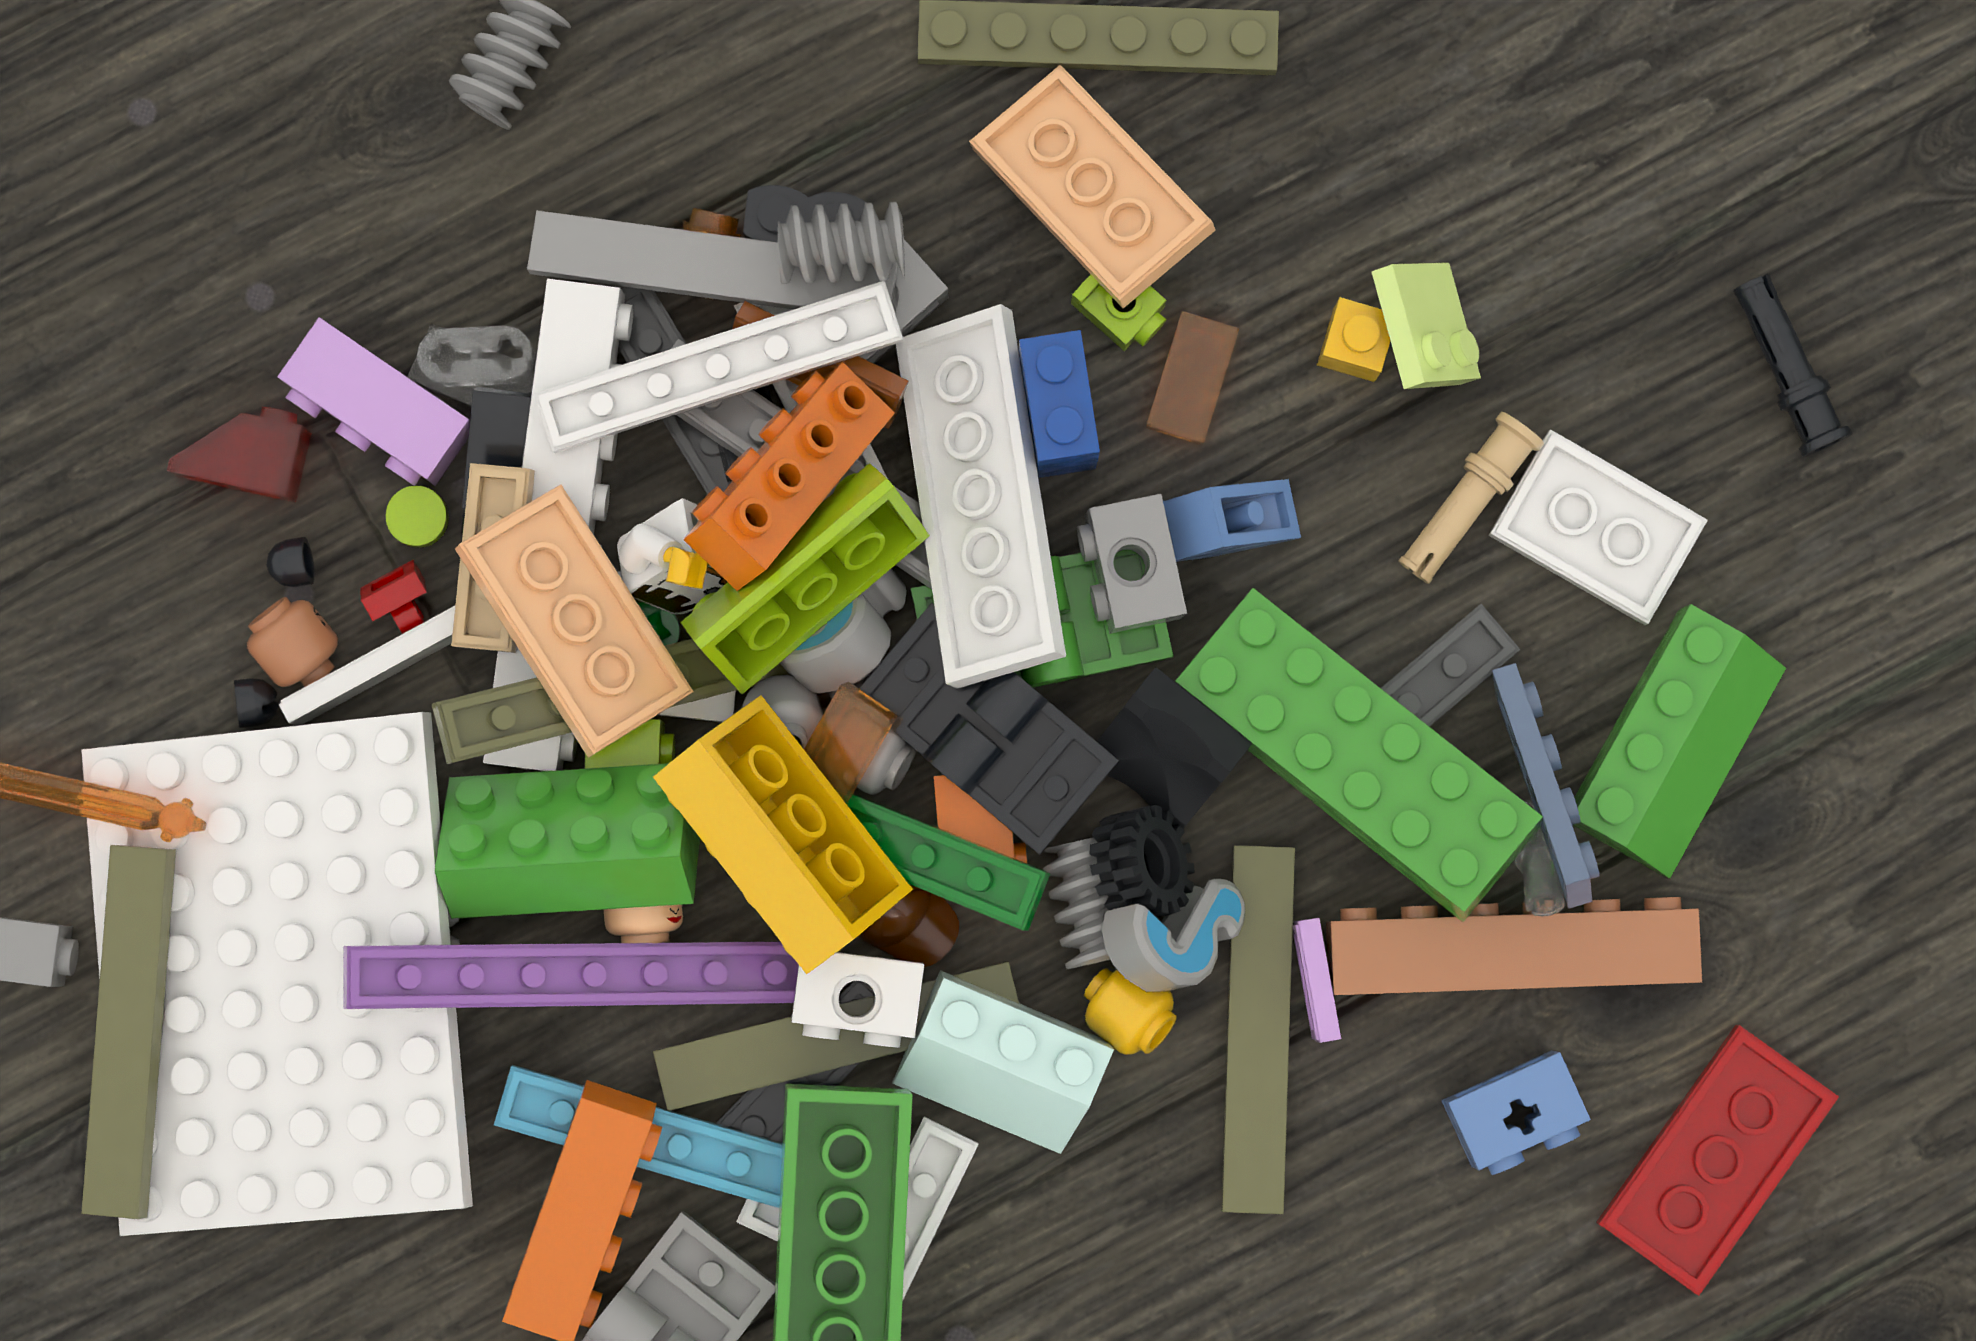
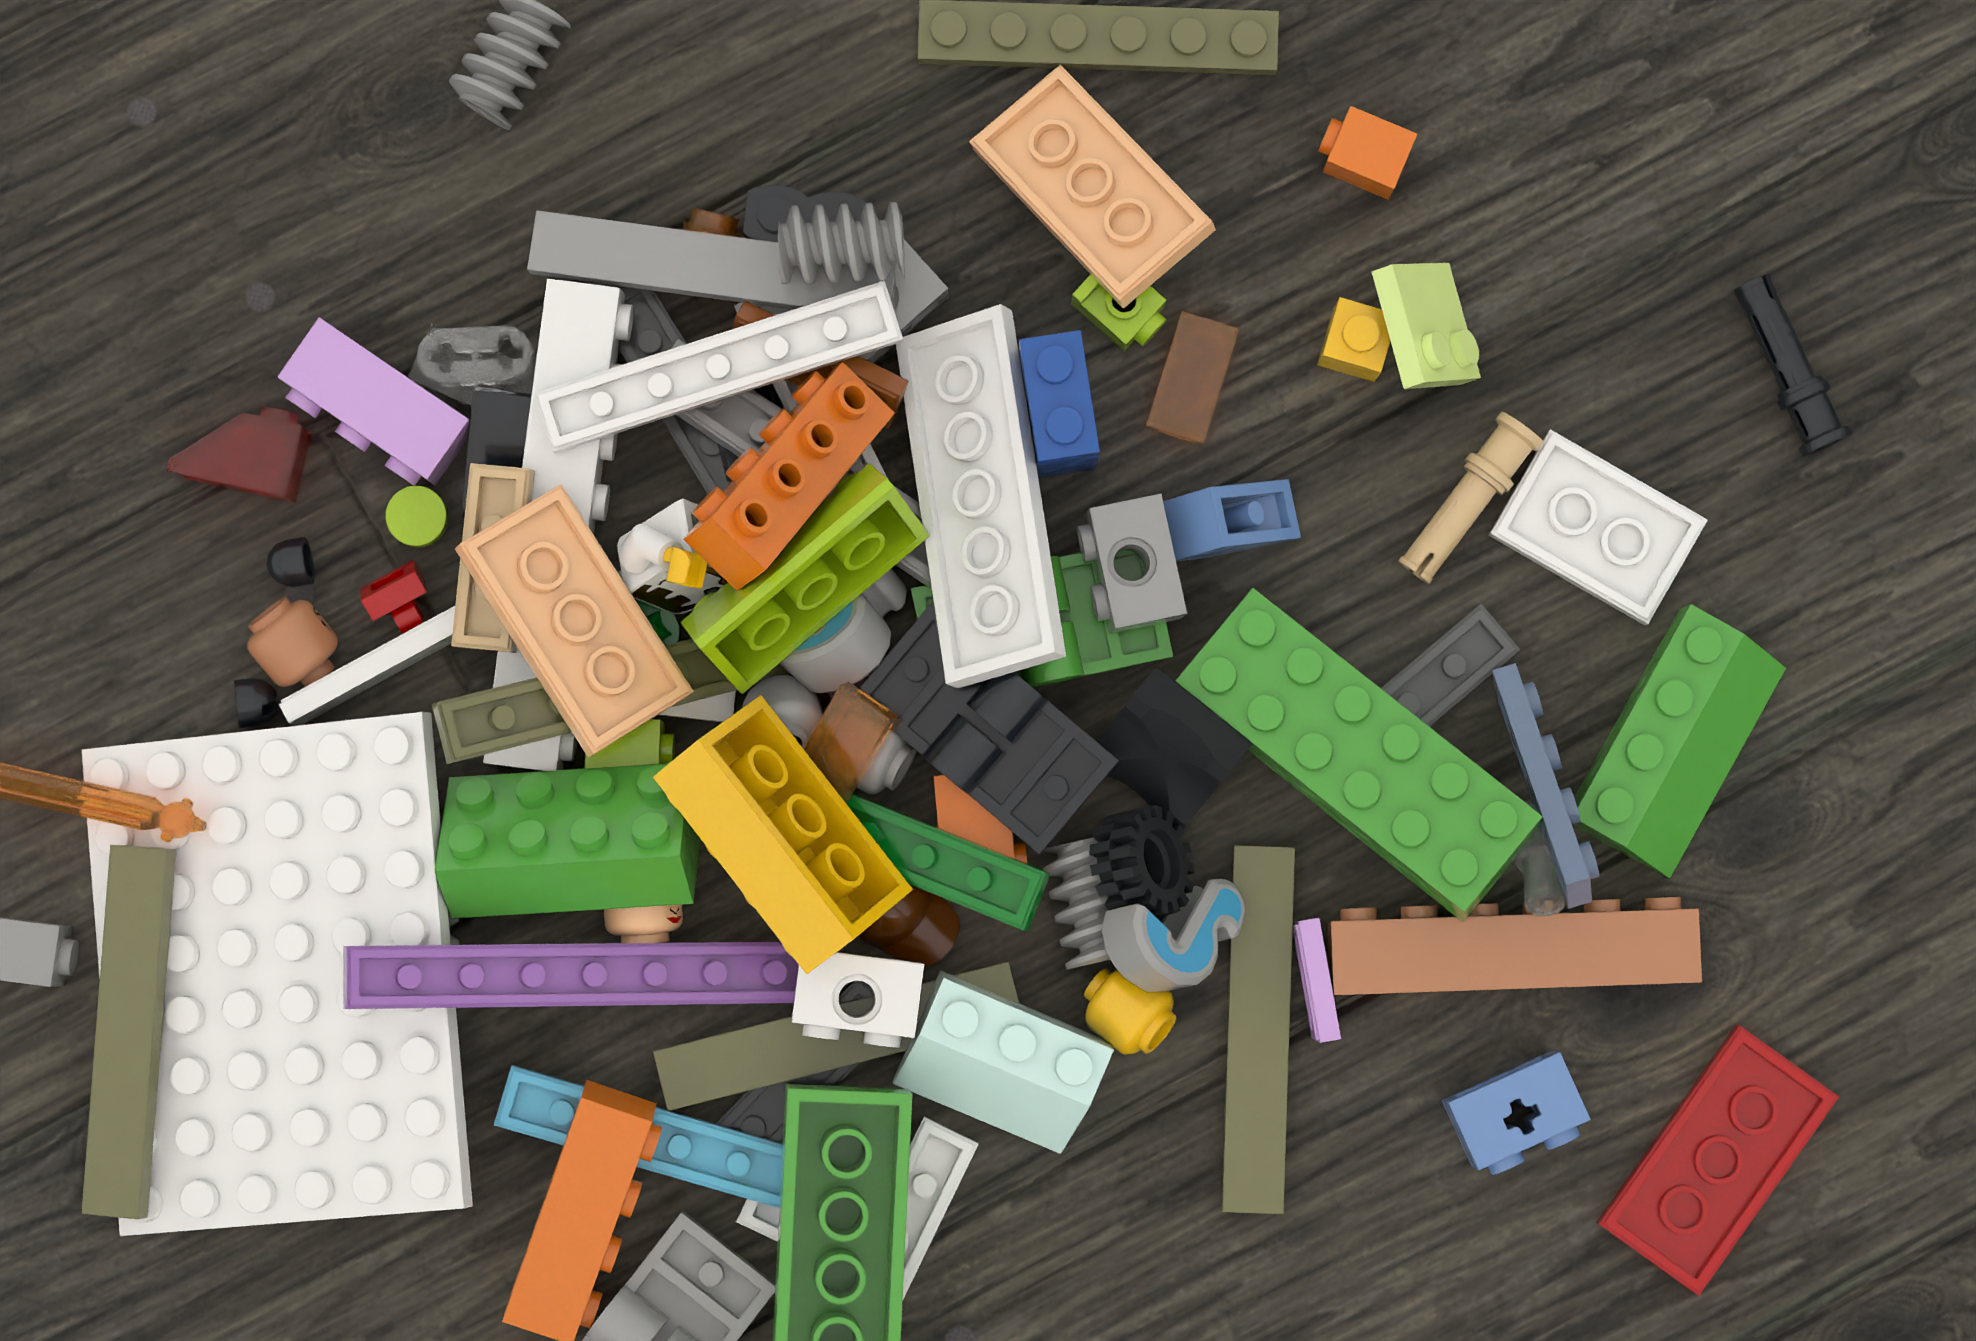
none -> orange brick [1318,106,1417,200]

